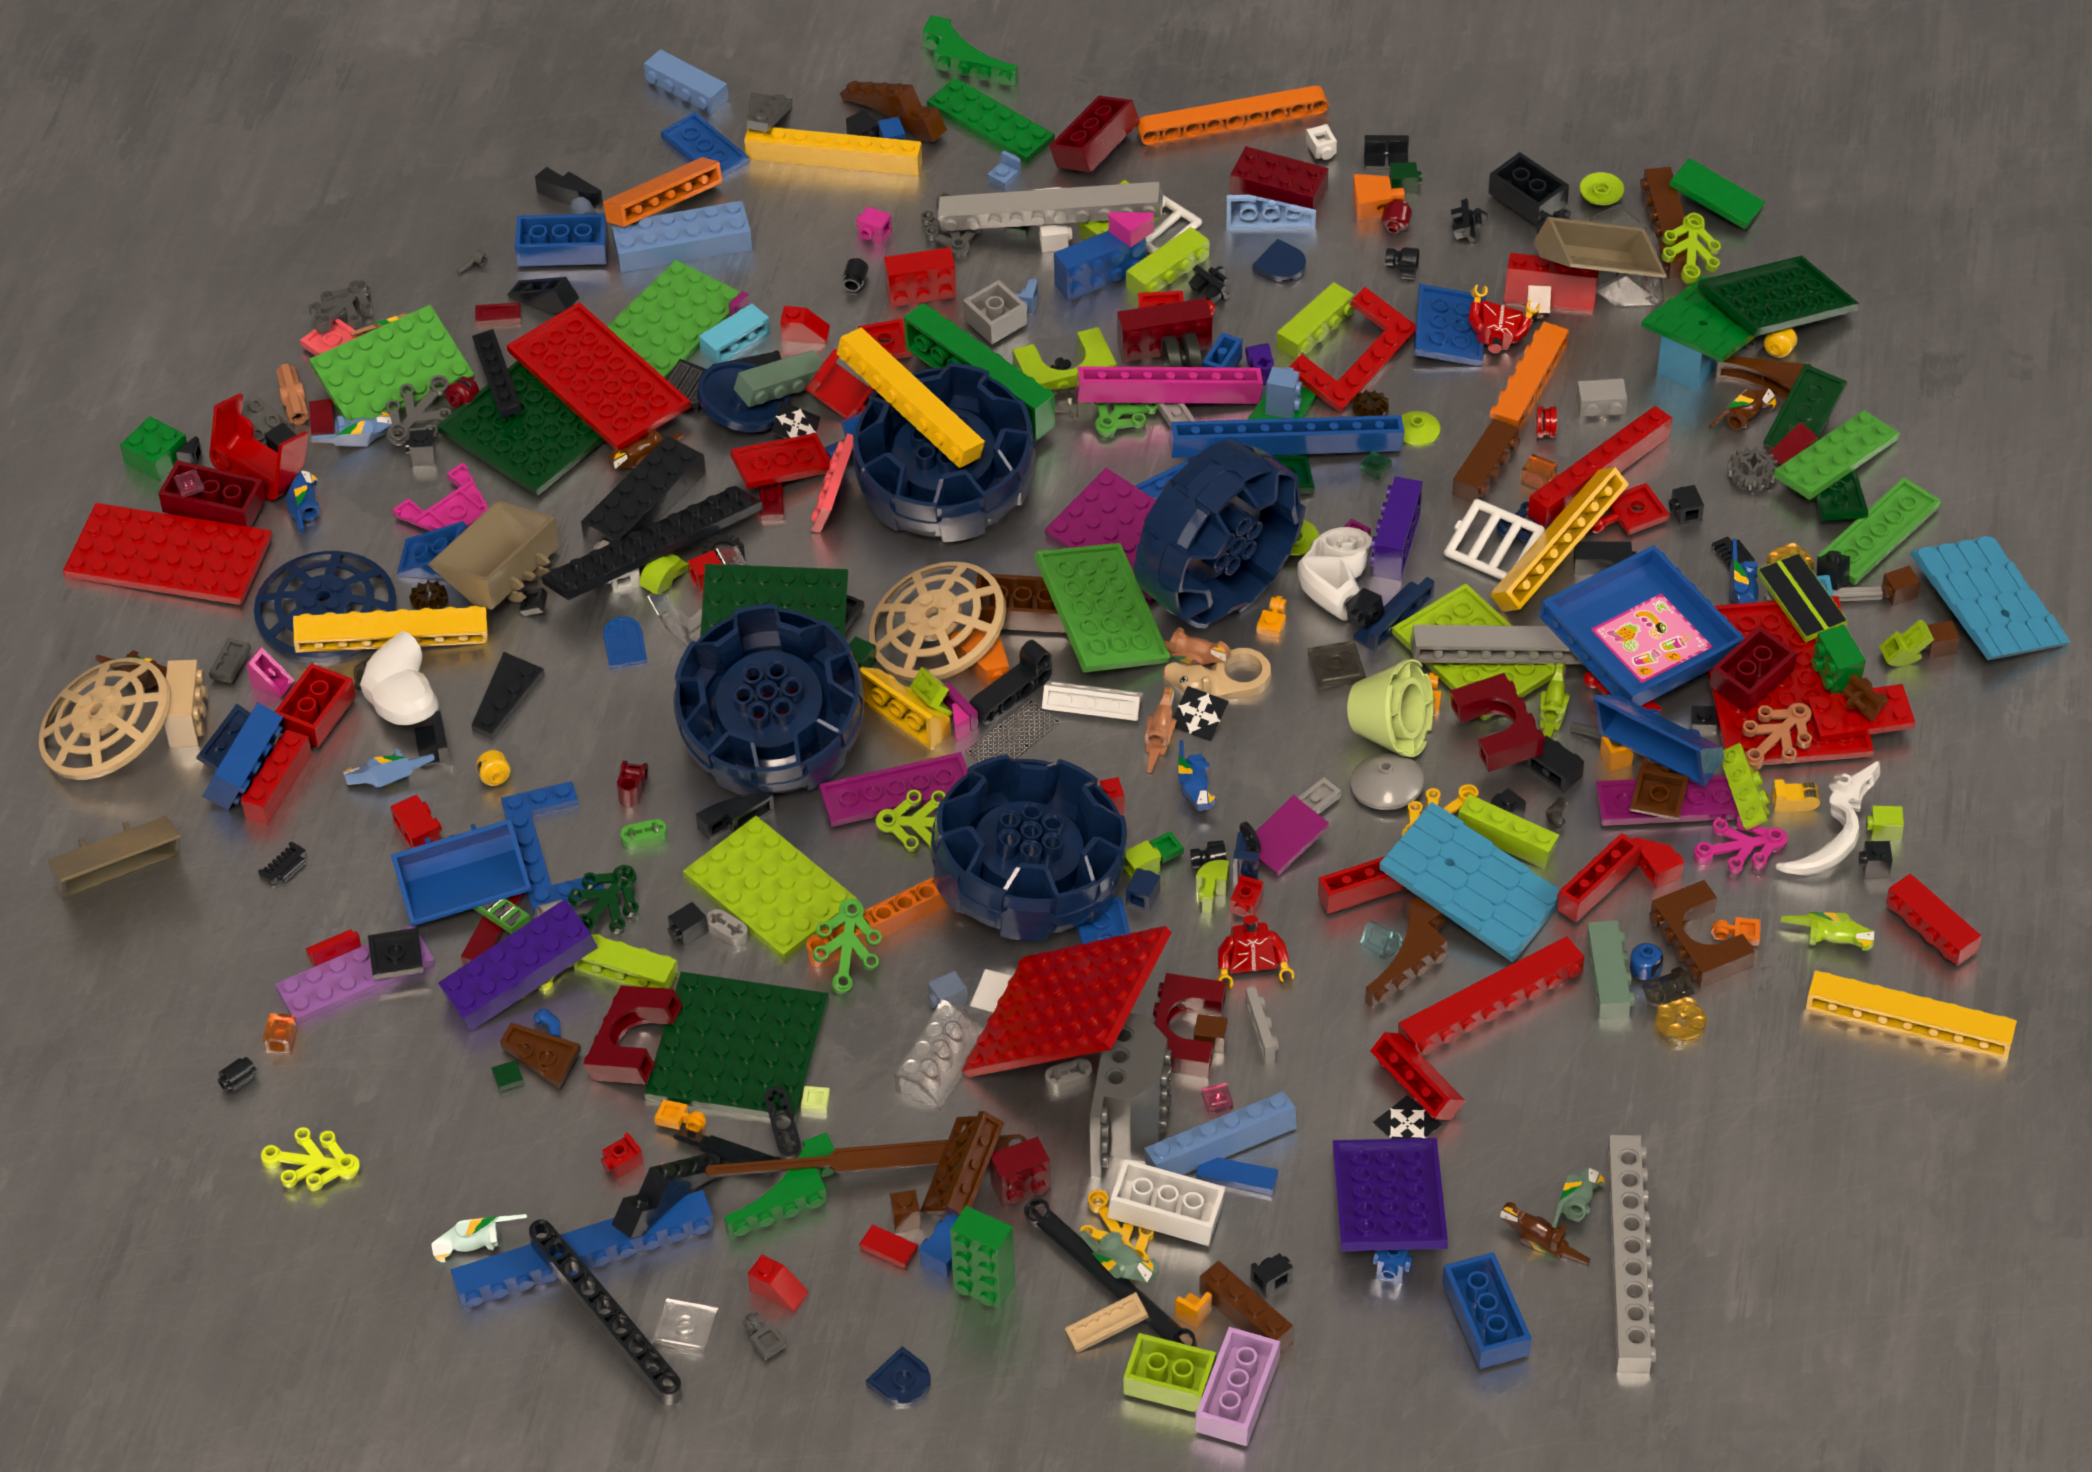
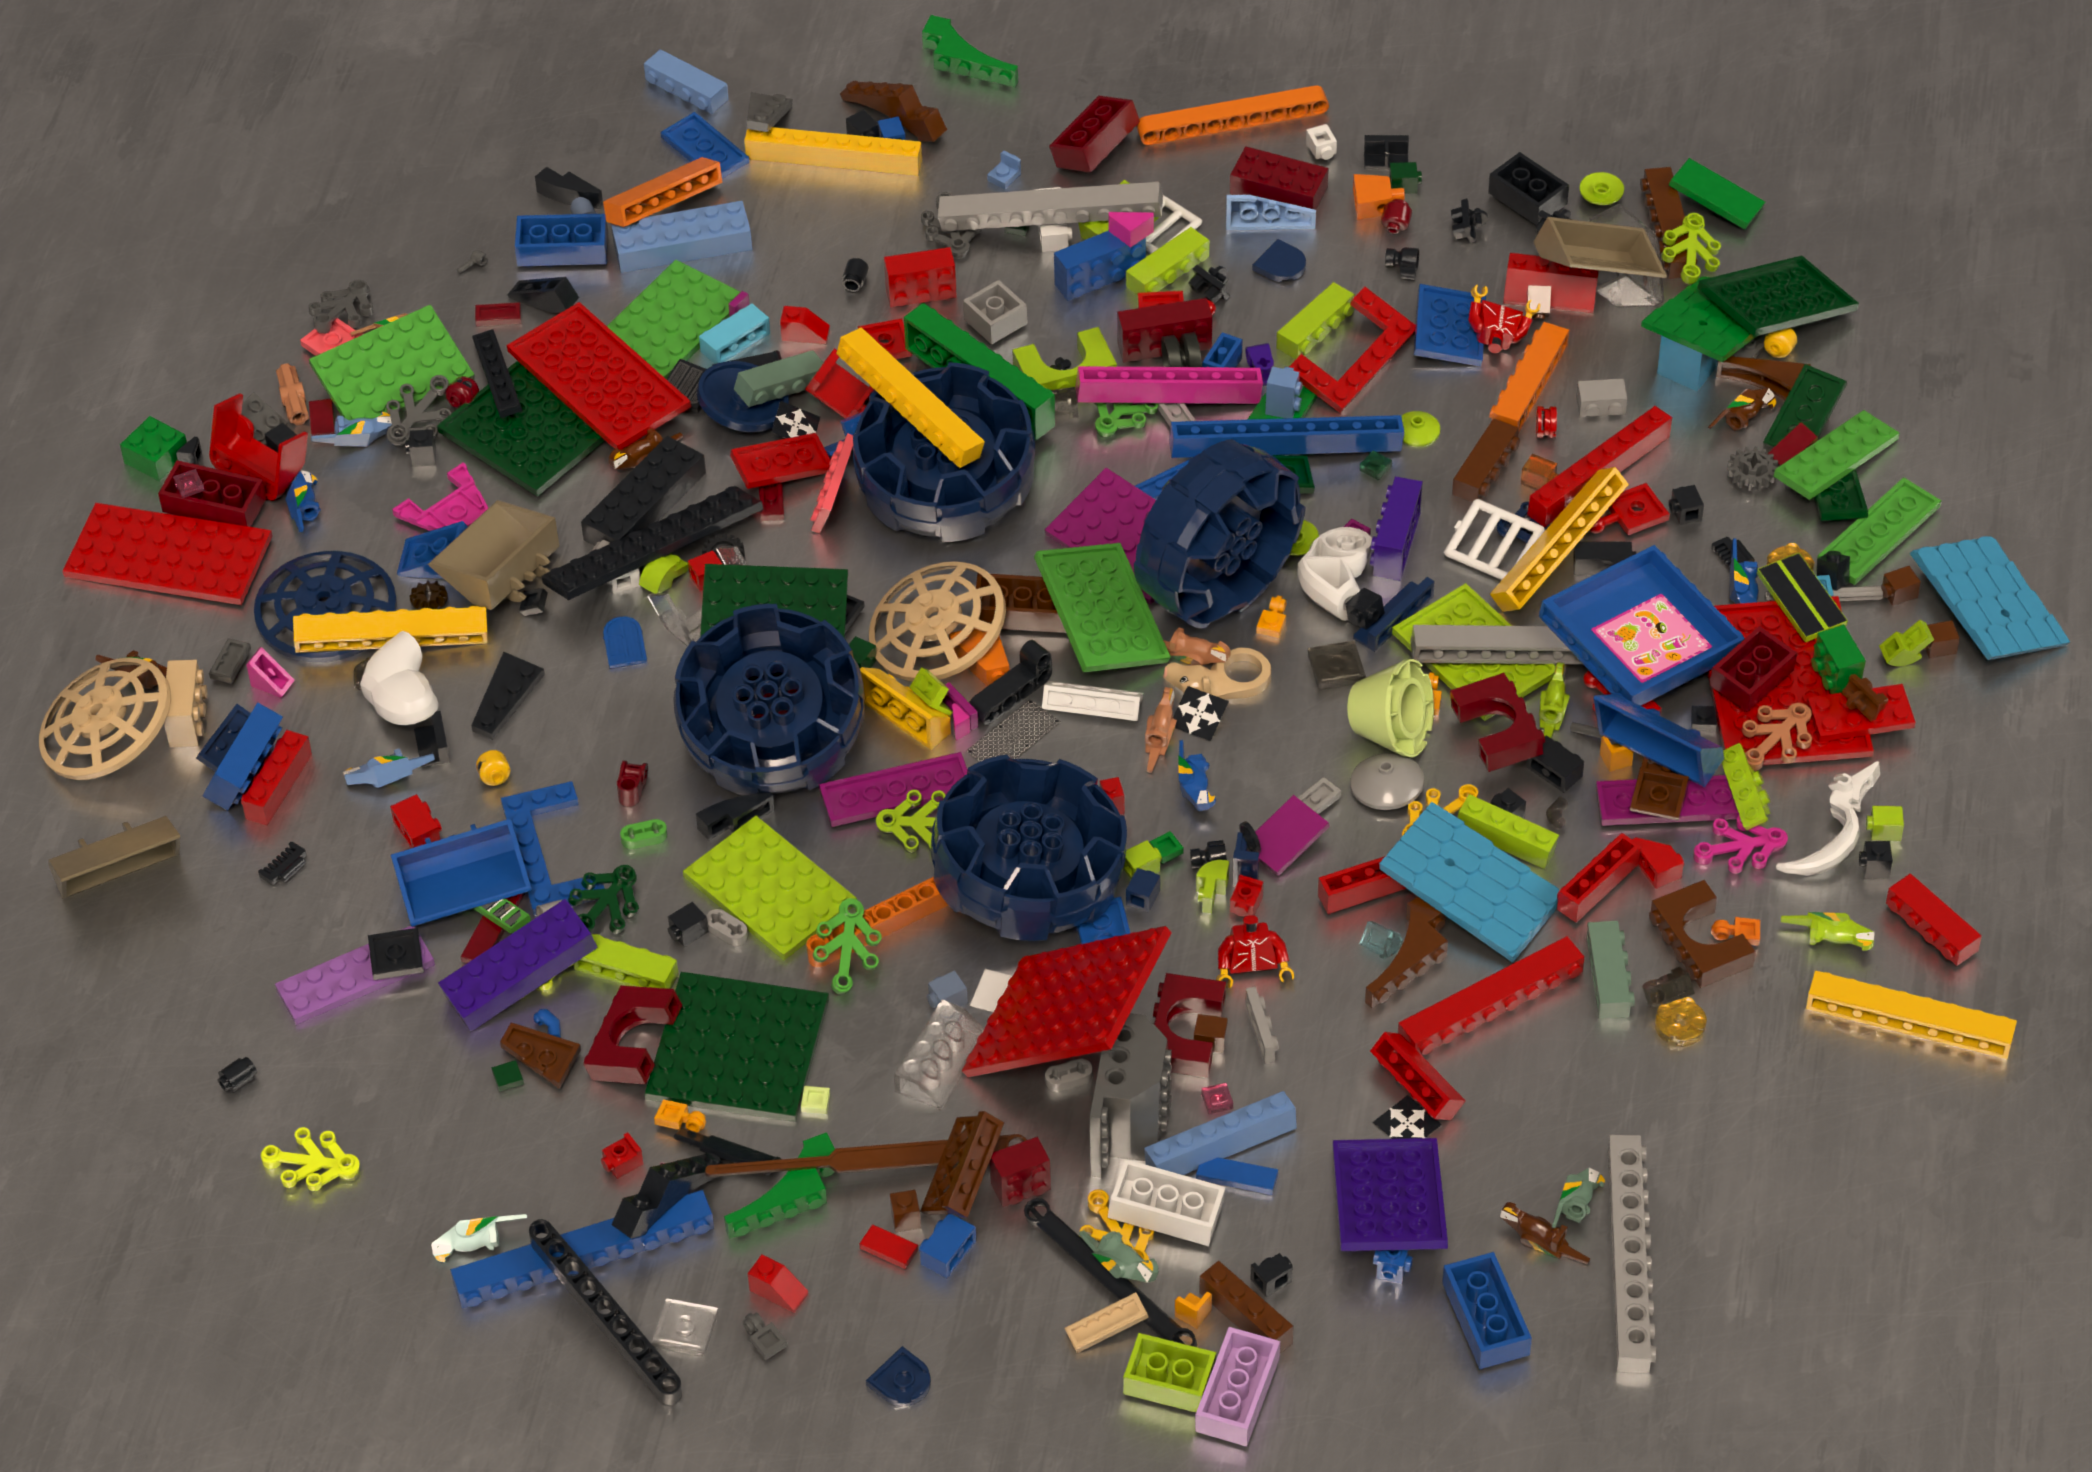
clear orange brick [263,1013,298,1055] -> none
red brick [274,663,356,748] -> none
red panel [305,929,361,967] -> none
black beam [764,1086,802,1159] -> none
dark pink brick [856,206,892,244] -> none
green plate [927,78,1055,164] -> none
green brick [950,1206,1015,1309] -> none
medium blue bracket [1014,278,1039,314] -> none
dark brown gear [1352,389,1389,416] -> none
blue head [1630,943,1664,980] -> none
yellow leg [1771,779,1820,812] -> none

